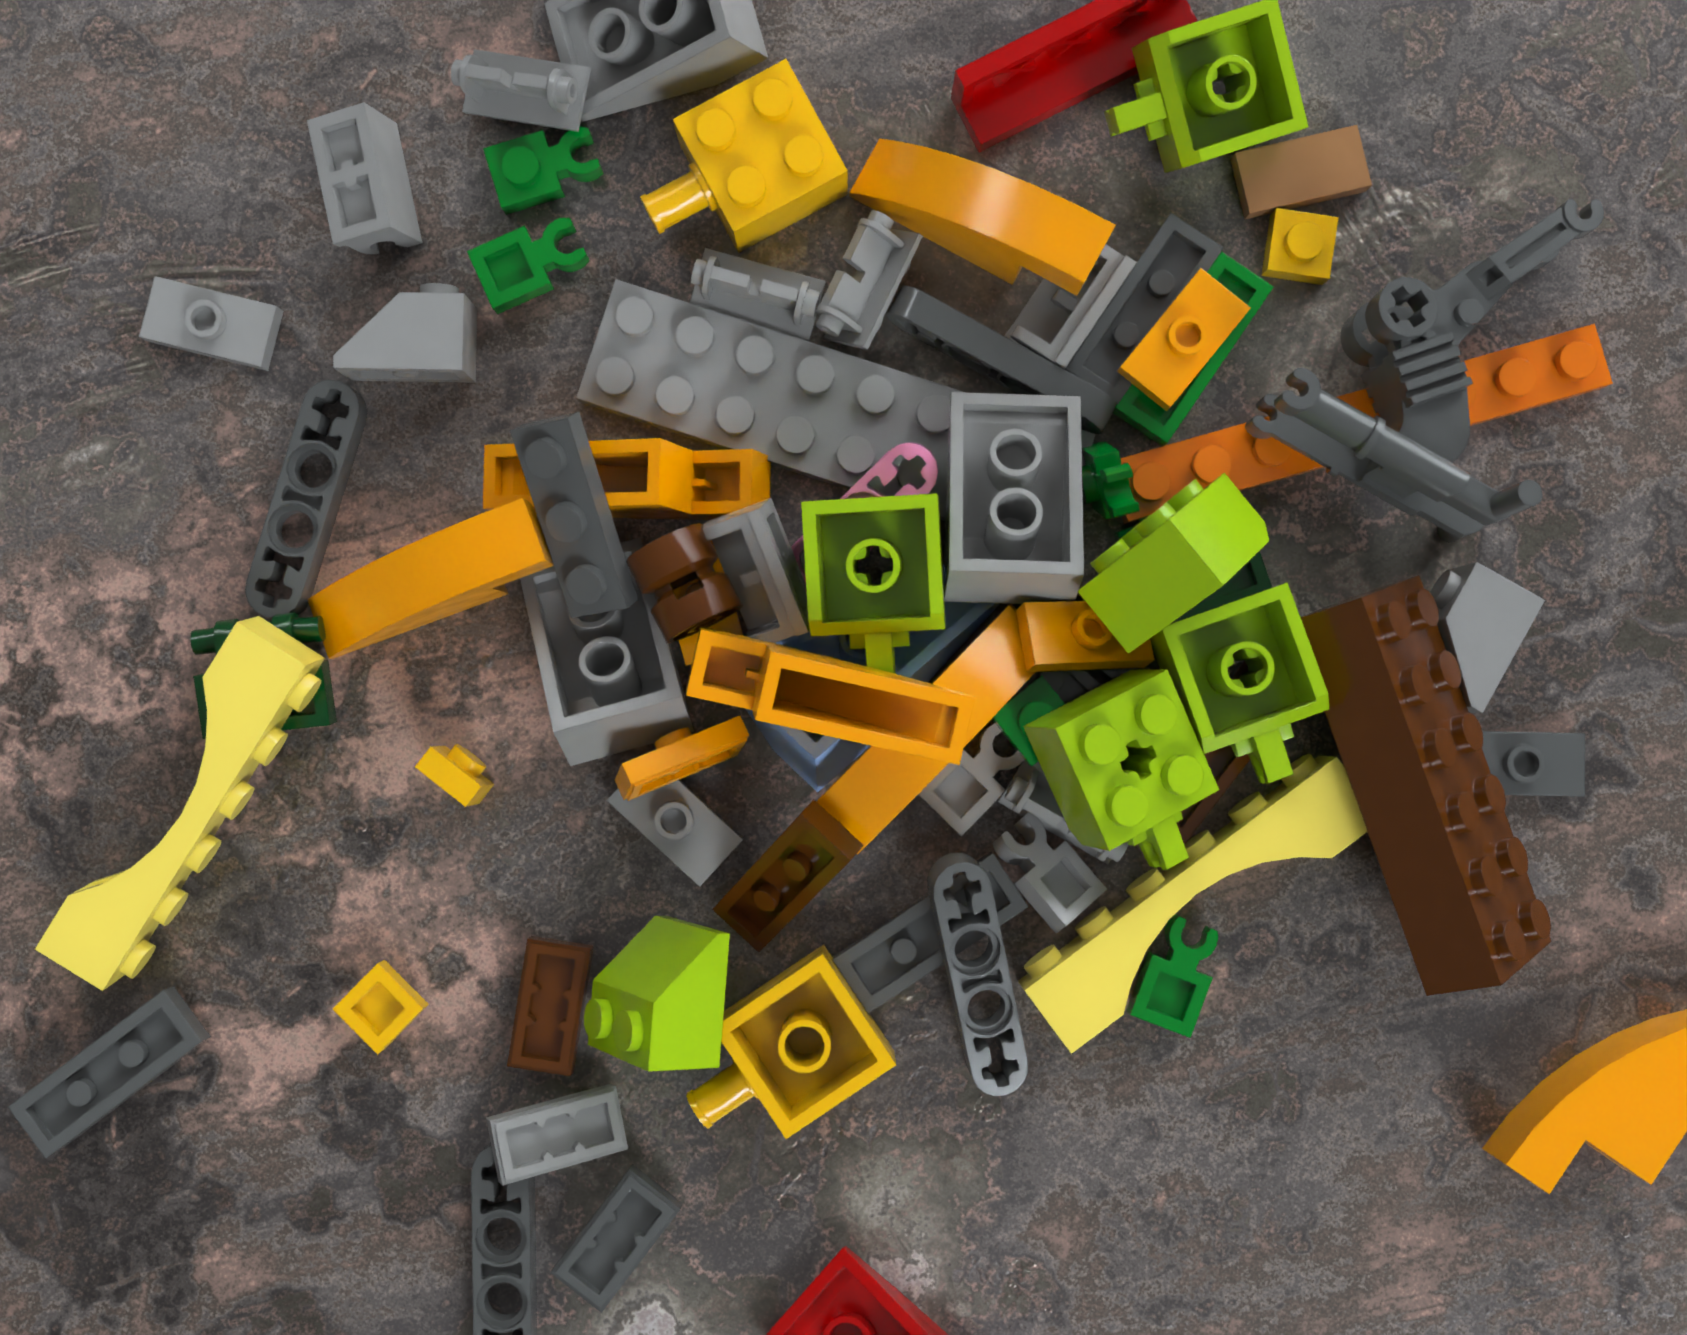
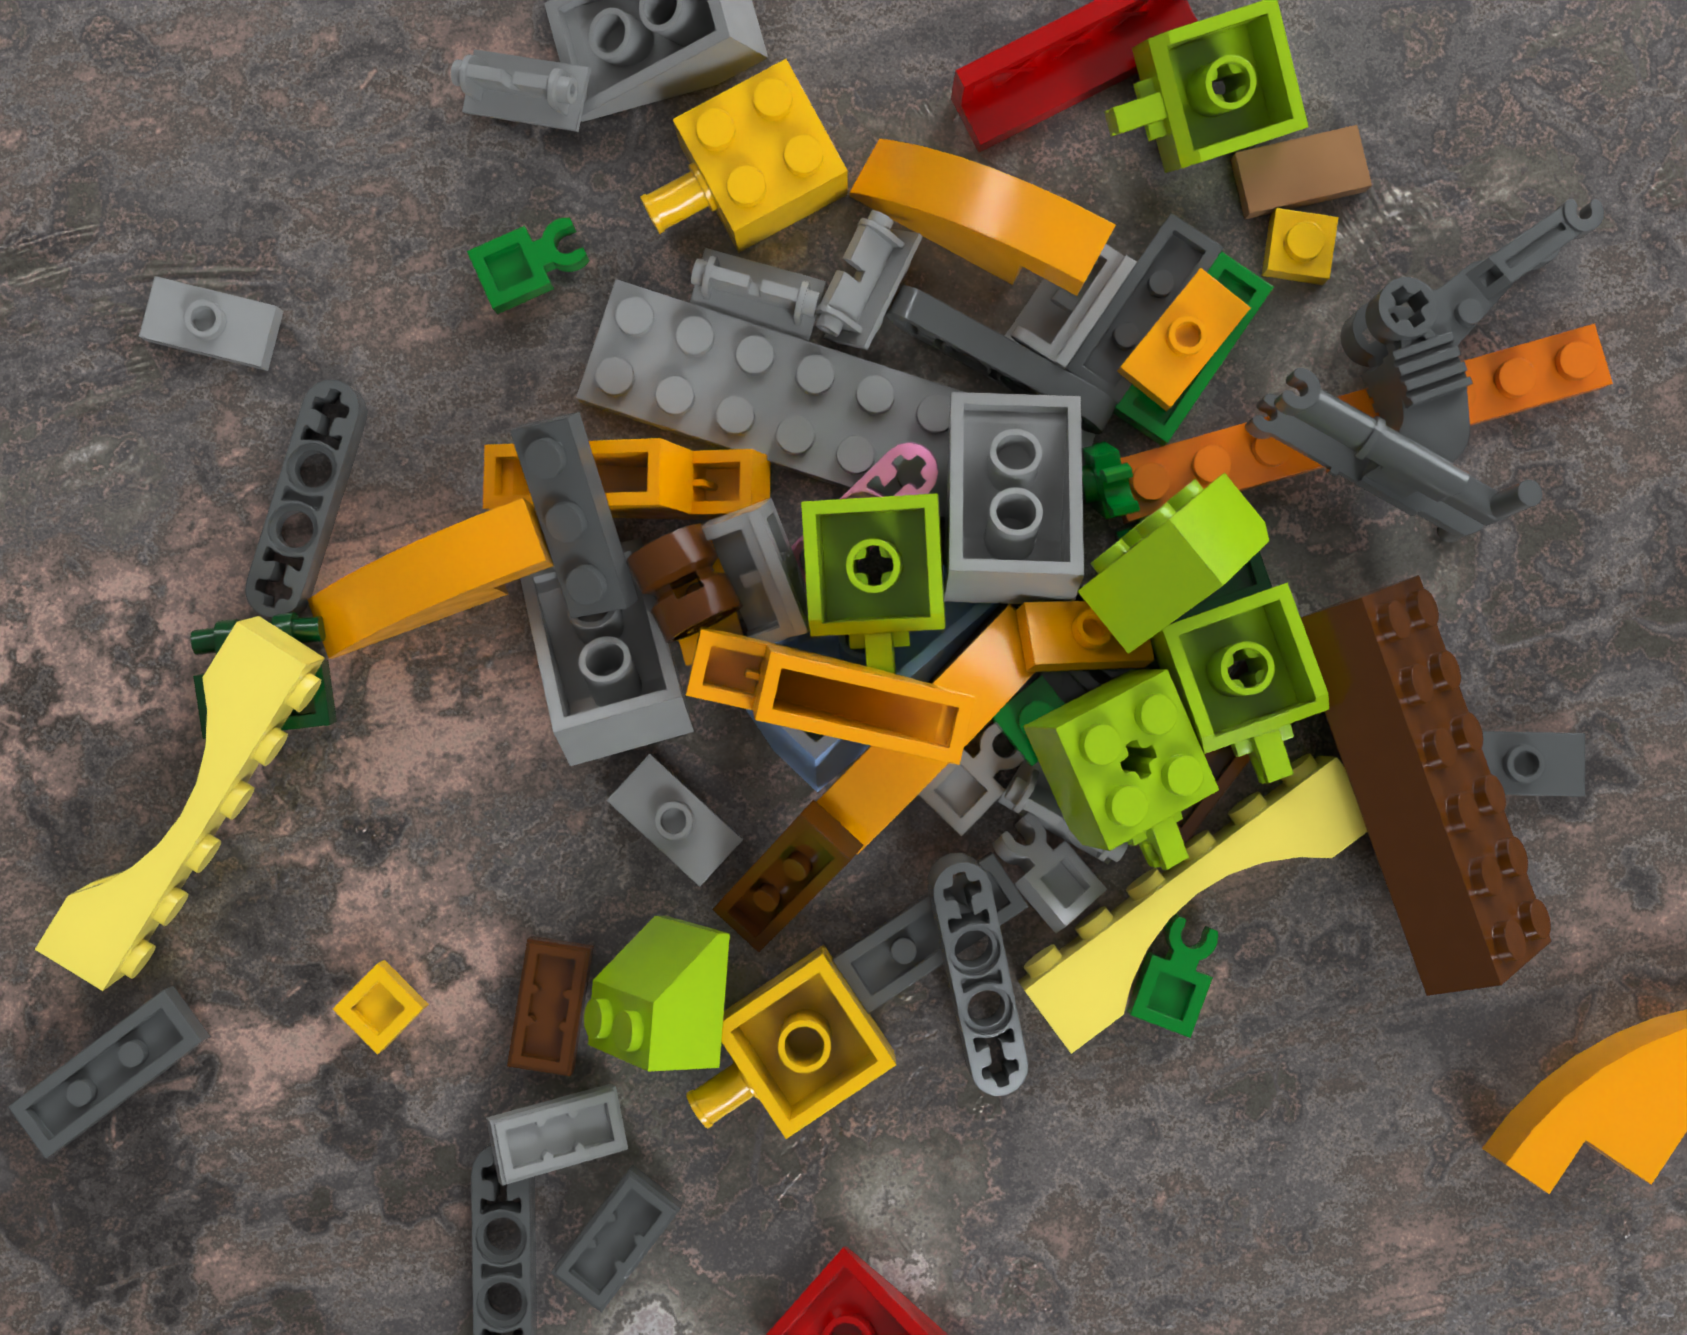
light grey hinge [307,102,422,254] -> none
light grey slope [333,283,477,383] -> none
yellow plate [415,744,494,807] -> none
green plate [483,127,604,215] -> none
light orange plate [614,715,750,801] -> none
light grey slope [1430,562,1545,713] -> none

